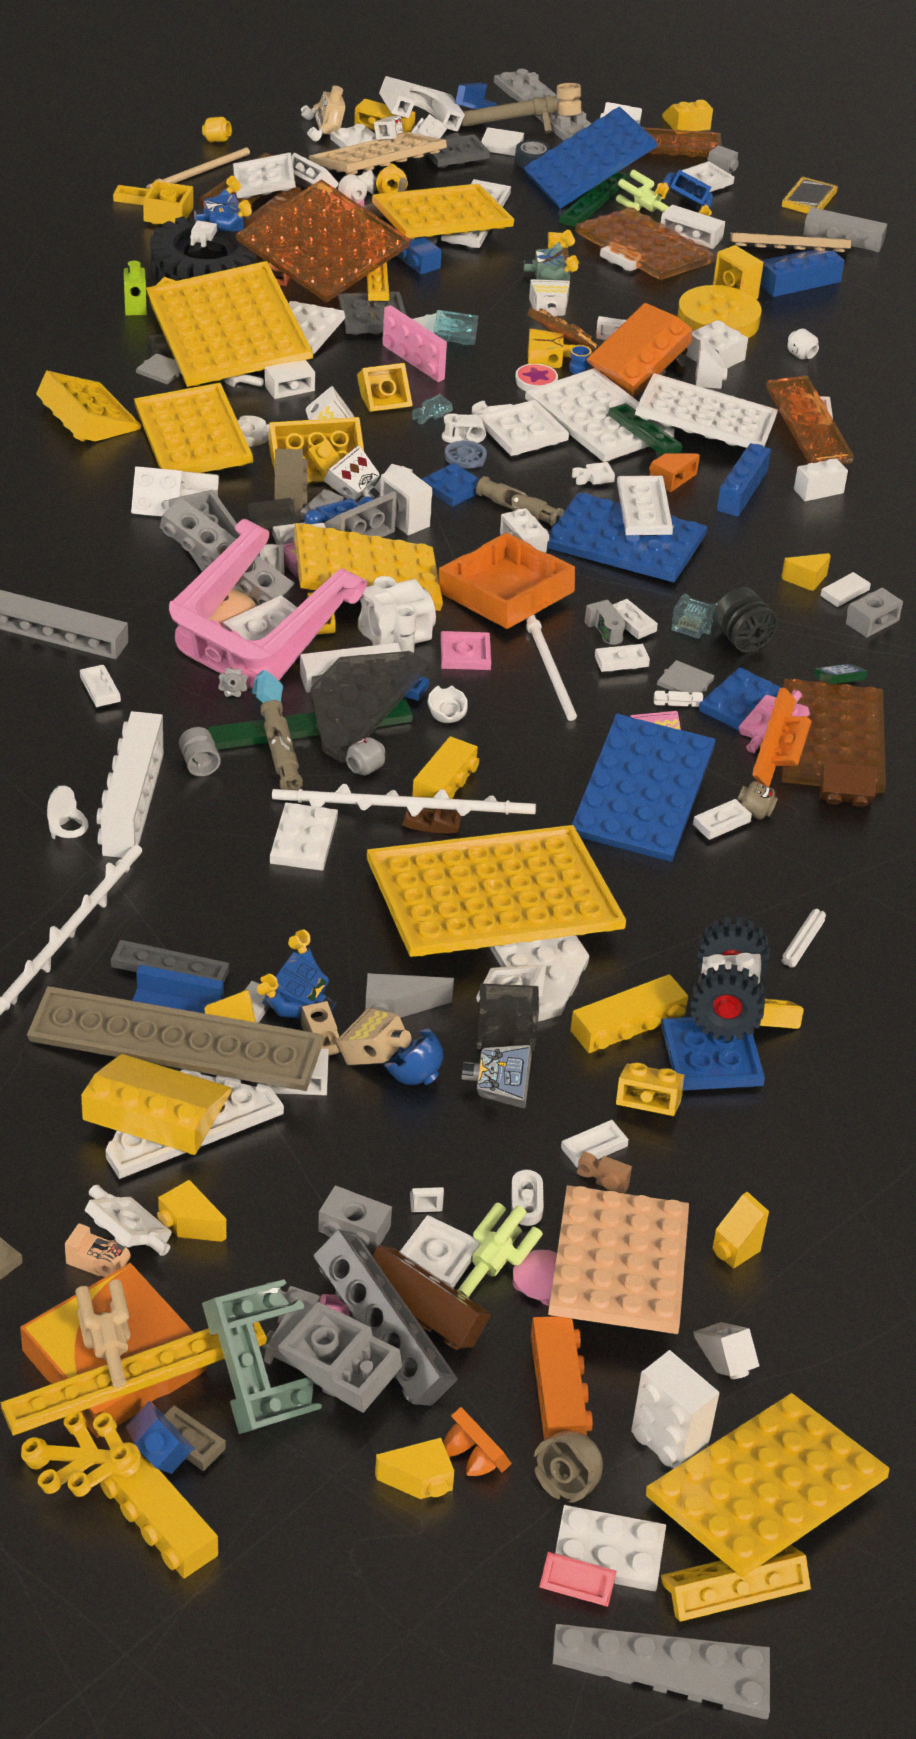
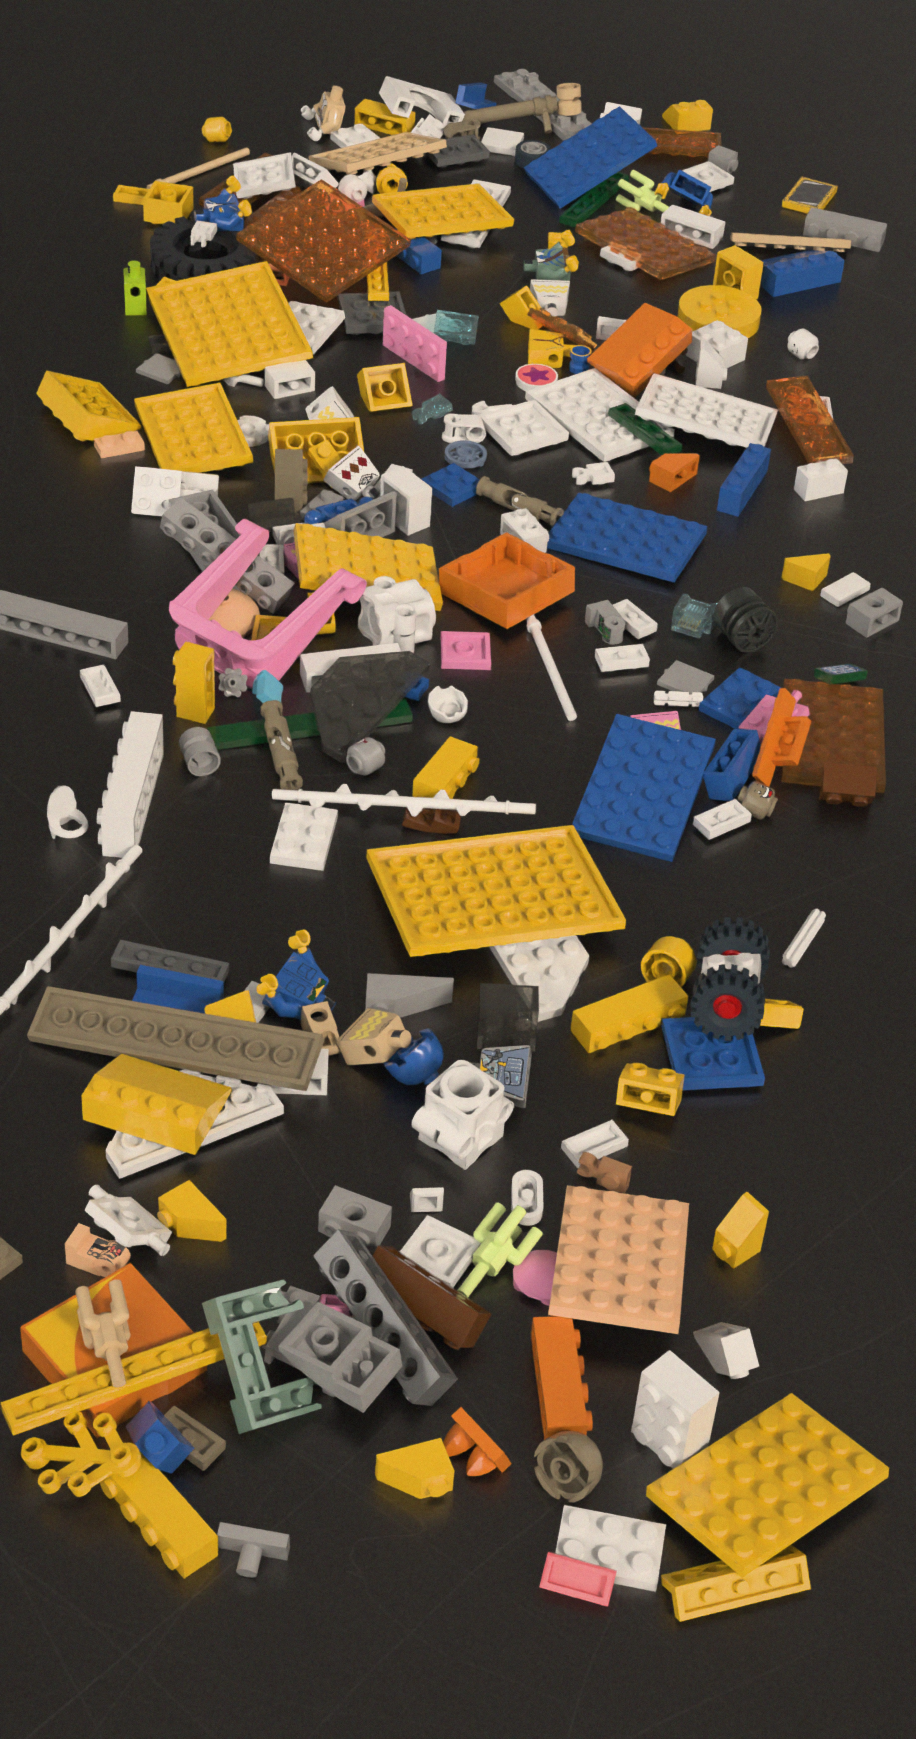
white plate [223,595,297,641] -> none
white leg [374,116,403,140] -> none
white slope [476,964,546,1002] -> none
light grey wing [552,1624,770,1719] -> none
white tile [617,476,673,535] -> none
none -> light nougat plate [94,431,145,458]
none -> yellow brick [173,641,215,724]
none -> light grey tile [217,1522,290,1578]
none -> white piece [411,1060,514,1170]
none -> dark tan piece [443,119,480,140]
none -> yellow slope [500,285,549,330]
none -> yellow piece [641,936,697,987]
none -> blue brick [703,729,761,801]

